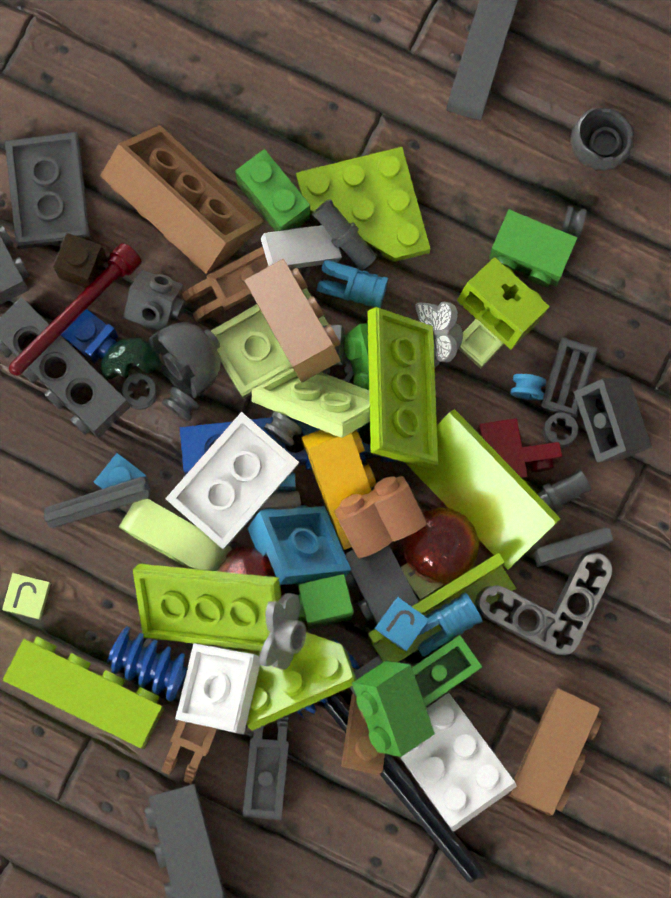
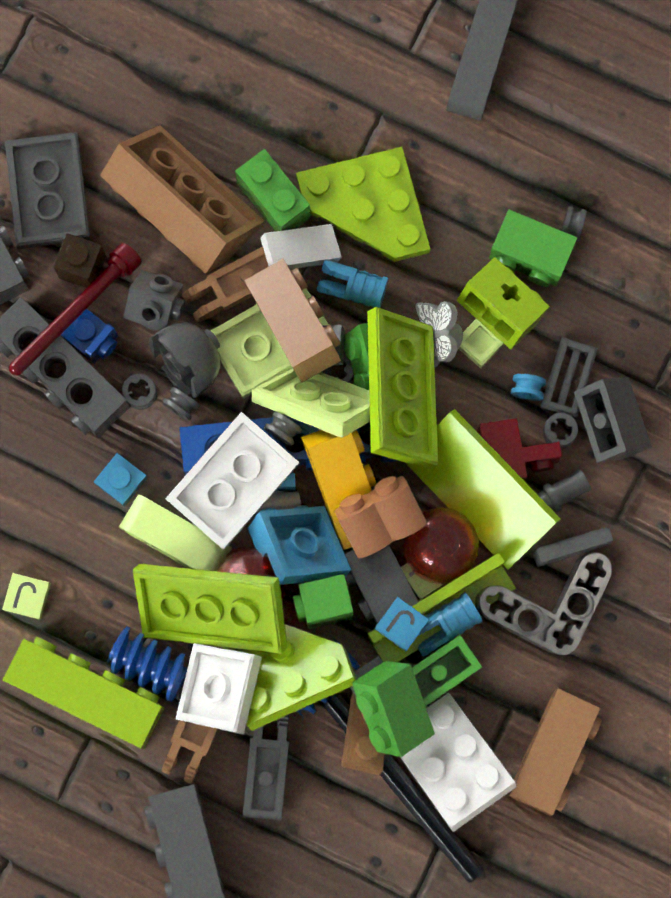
dark grey axle [44,476,151,528] -> none
clear green hair [100,338,162,380] -> none
light grey animal [259,593,306,669] -> none
dark grey pin [312,199,378,271] -> none
dark grey hair [570,108,634,171] -> none

